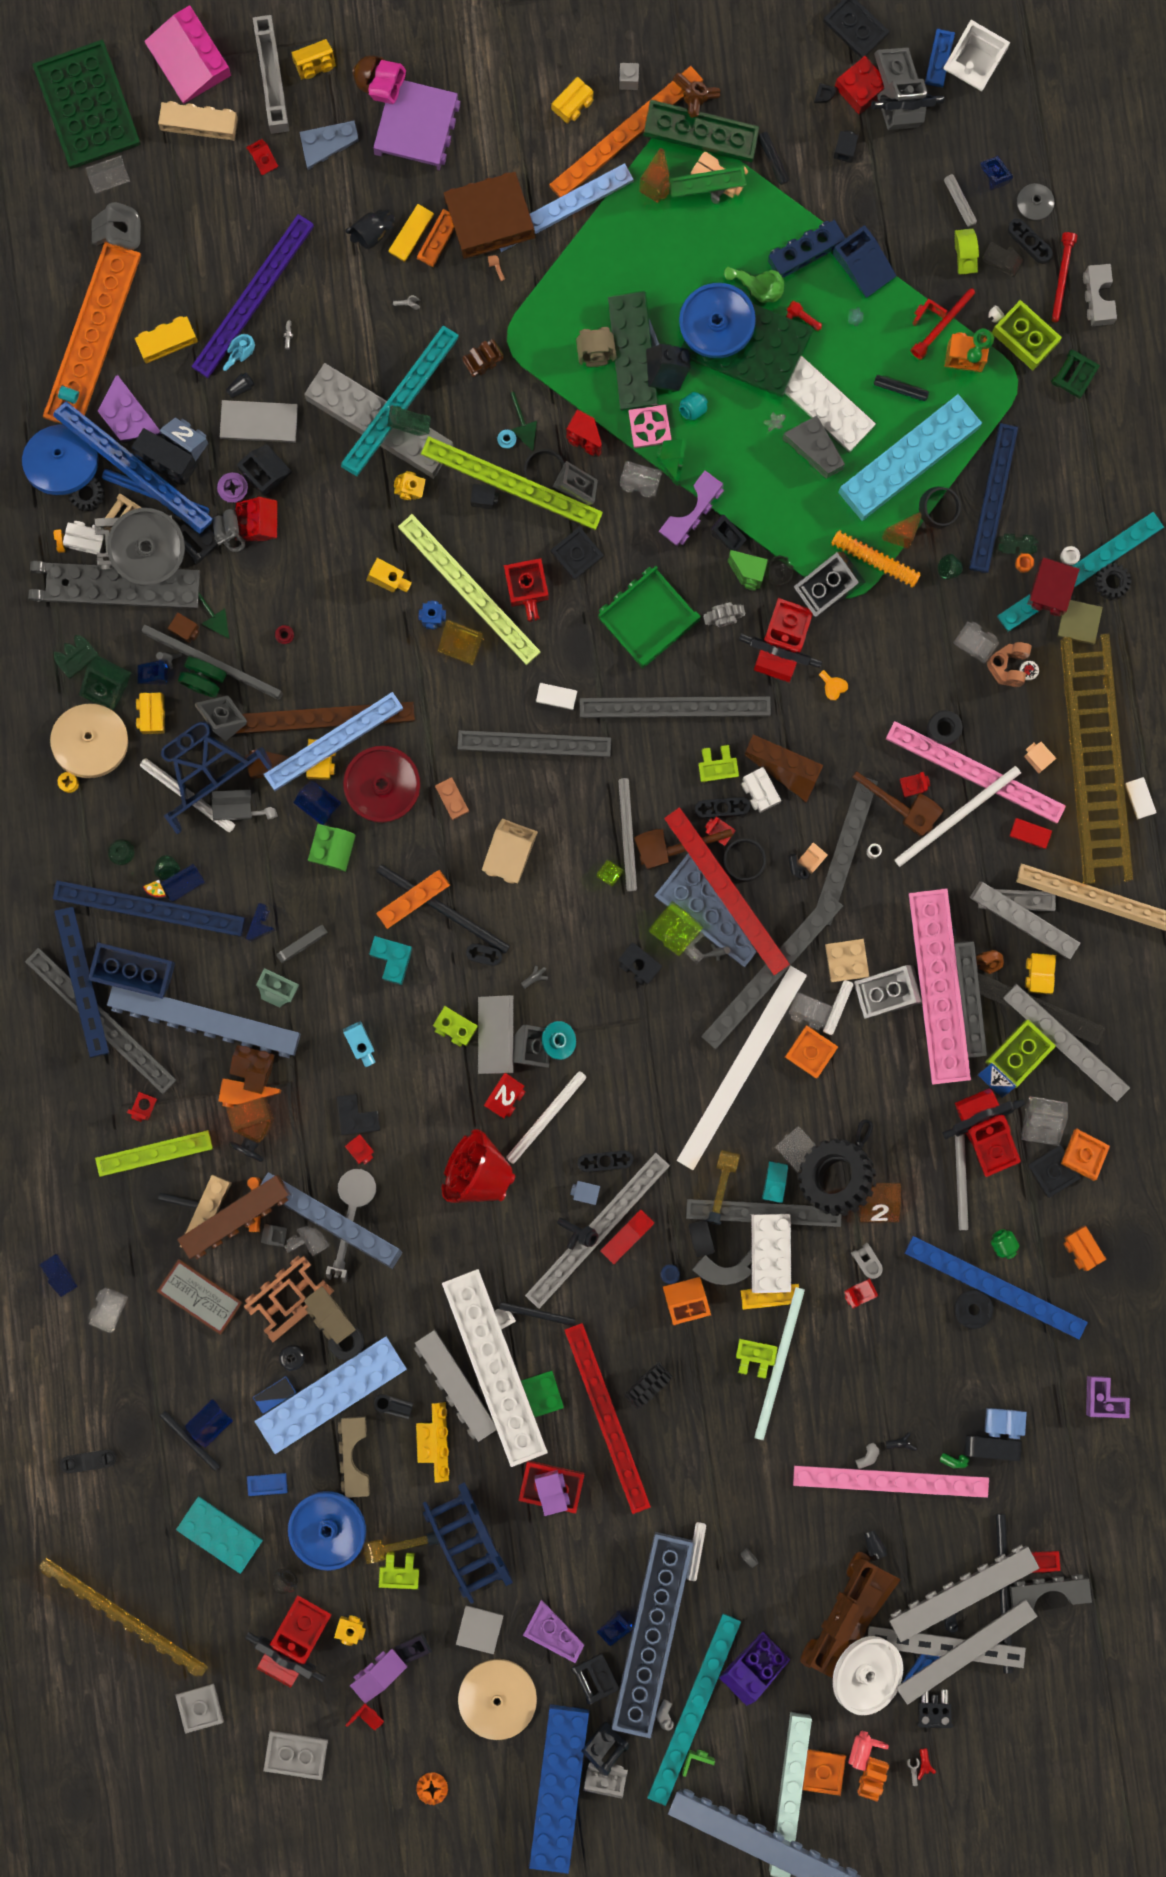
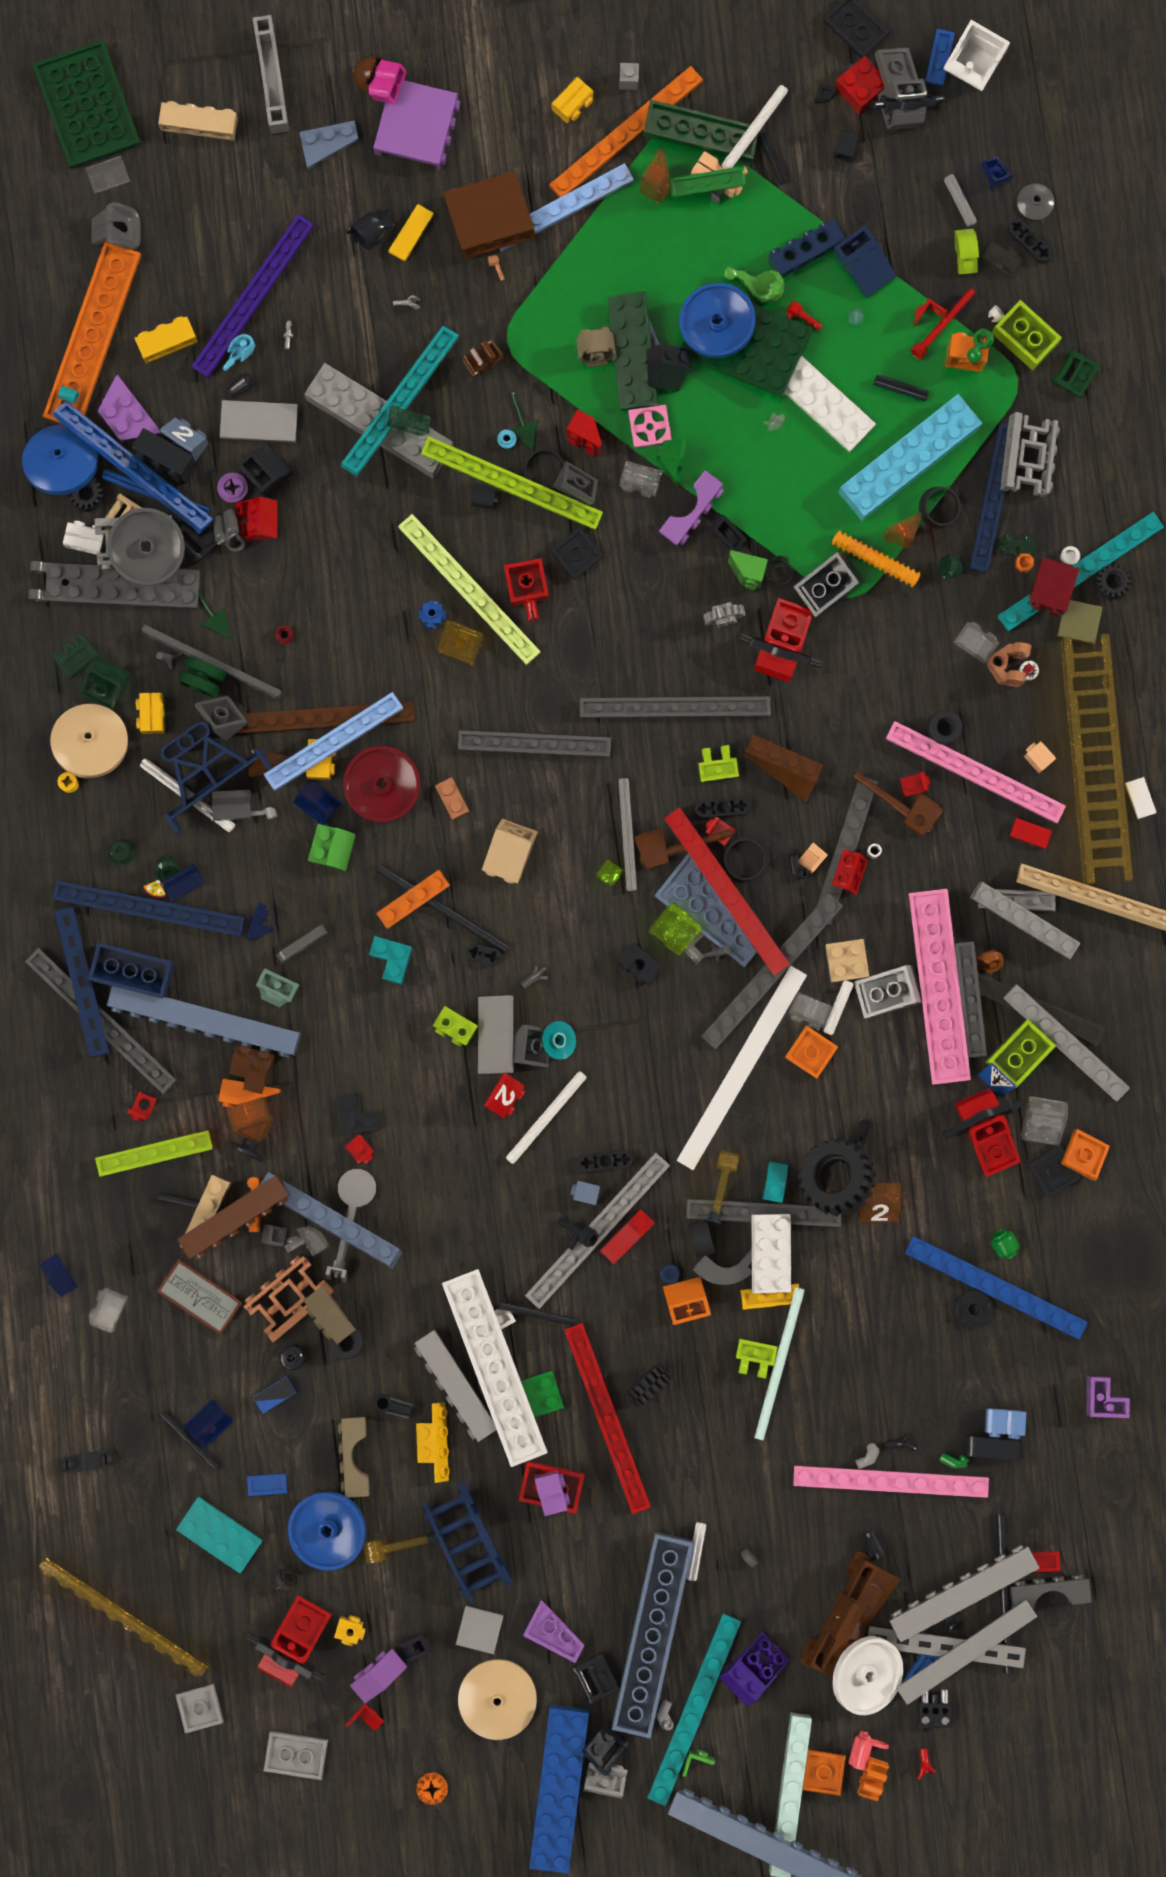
light orange tile [53,530,65,553] -> none
clear blue slope [137,660,168,684] -> none
dark pink slope [144,5,231,104] -> none
reddish brown brick [168,613,200,643] -> none
red bracket [246,139,278,175] -> none
light blue plate [254,1336,407,1454] -> none
yellow slope [291,39,336,80] -> none
medium azure torso [343,1021,375,1067] -> none
yellow torso [366,558,412,593] -> none
lime plate [379,1552,419,1589] -> none
yellow brick [394,471,426,500] -> none
orange tile [417,209,455,268] -> none
red cone [441,1129,515,1203] -> none
white tile [536,683,577,710] -> none
clear blue slope [597,1610,633,1646] -> none
green panel [598,566,701,669] -> none
reddish brown bush [673,72,720,118] -> none
teal head [679,392,708,420] -> none
white brick [741,767,781,813] -> none
clear piece [775,1126,815,1172] -> none
dark grey wedge [782,416,845,479] -> none
light orange rock [819,670,848,700] -> none
red bracket [845,1278,878,1309] -> none
light grey plate [851,1243,882,1279] -> none
white piece [894,766,1021,867] -> none
light grey hand [907,1758,920,1786] -> none
light grey piece [955,1134,968,1230] -> none
yellow brick [1025,953,1055,995] -> none
red piece [1052,232,1078,323] -> none
orange brick [1063,1226,1106,1271] -> none
light grey arch [1083,264,1117,326] -> none
none -> white axle [722,85,788,169]
none -> red bracket [832,850,868,895]
none -> light grey fence [1000,412,1060,497]

